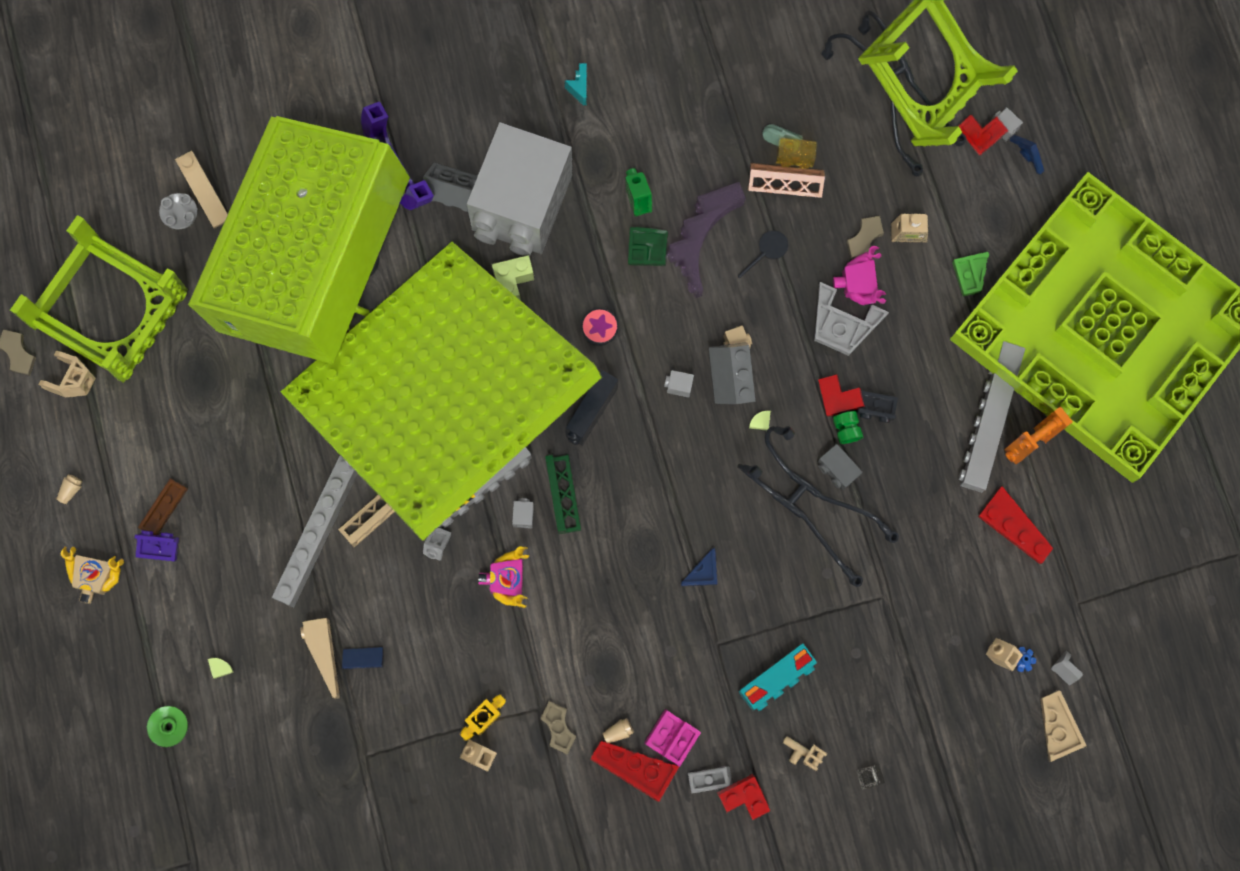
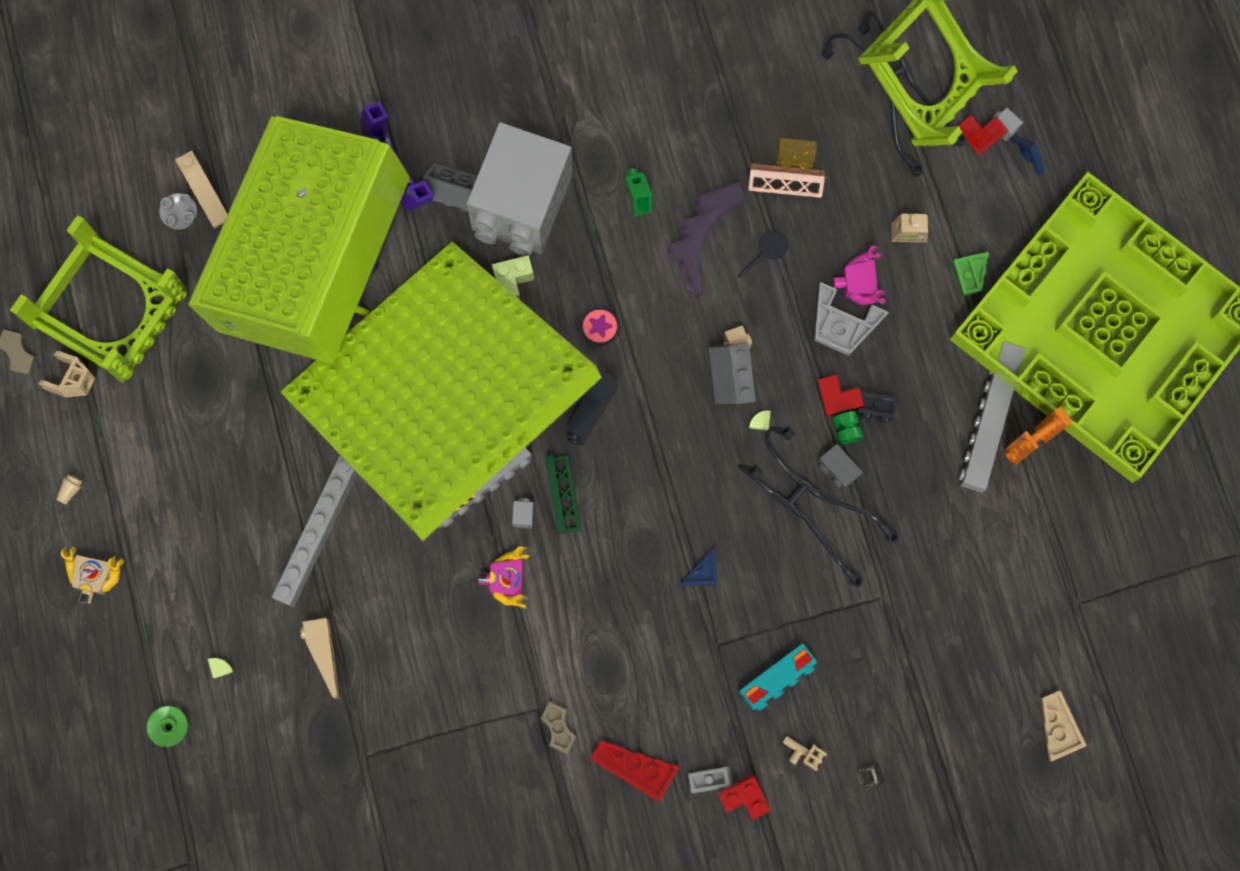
dark purple bracket [134,530,179,561] -> none
reddish brown tile [138,478,188,535] -> none
tan fence [338,495,394,547] -> none
dark blue slope [342,647,383,669] -> none
light grey bracket [423,527,451,560] -> none
yellow piece [460,695,506,740] -> none
tan brick [460,740,497,771] -> none
teal slope [565,63,587,105] -> none
tan cone [603,718,634,743] -> none
dark green plate [628,227,669,266] -> none
dark pink slope [644,710,701,766] -> none
light grey brick [664,370,694,397] -> none
sand green arm [762,124,803,153] -> none
dark tan tile [847,216,884,259] -> none
red wing [978,486,1053,564] -> none
tan brick [986,638,1023,671] -> none
blue plant [1016,647,1036,672] -> none
light grey tile [1051,650,1083,685] -> none

